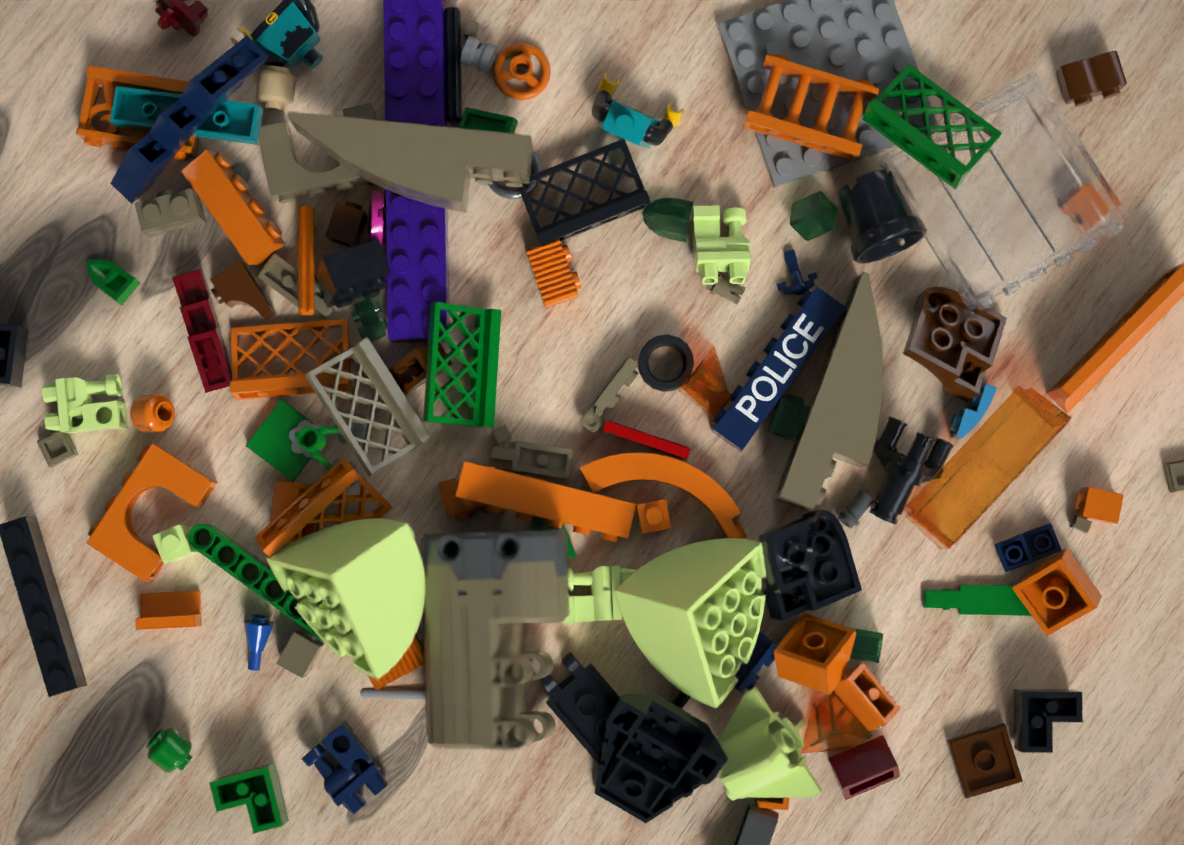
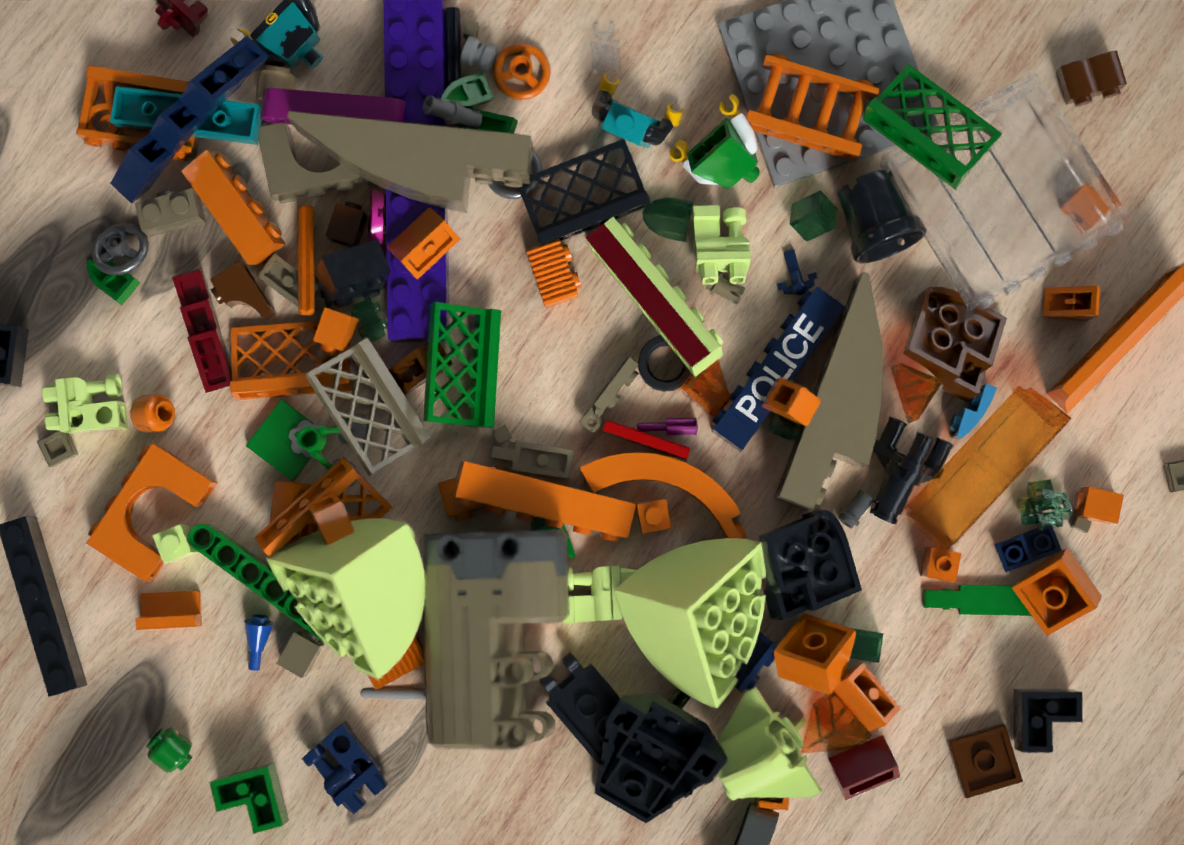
none -> flat silver piece [92,223,149,275]
none -> magenta beam [261,88,406,125]
none -> orange panel [307,492,354,545]
none -> orange brick [313,307,359,355]
none -> orange panel [387,208,460,280]
none -> light grey pin [423,95,482,130]
none -> green plate [441,72,494,109]
none -> brick [586,217,723,377]
none -> clear plate [590,20,621,73]
none -> magenta axle [637,417,698,435]
none -> green torso [669,94,760,188]
none -> orange slope [761,377,821,427]
none -> clear orange slope [891,363,944,424]
none -> orange brick [920,547,961,583]
none -> clear green piece [1016,479,1073,530]
none -> orange slope [1043,286,1100,321]

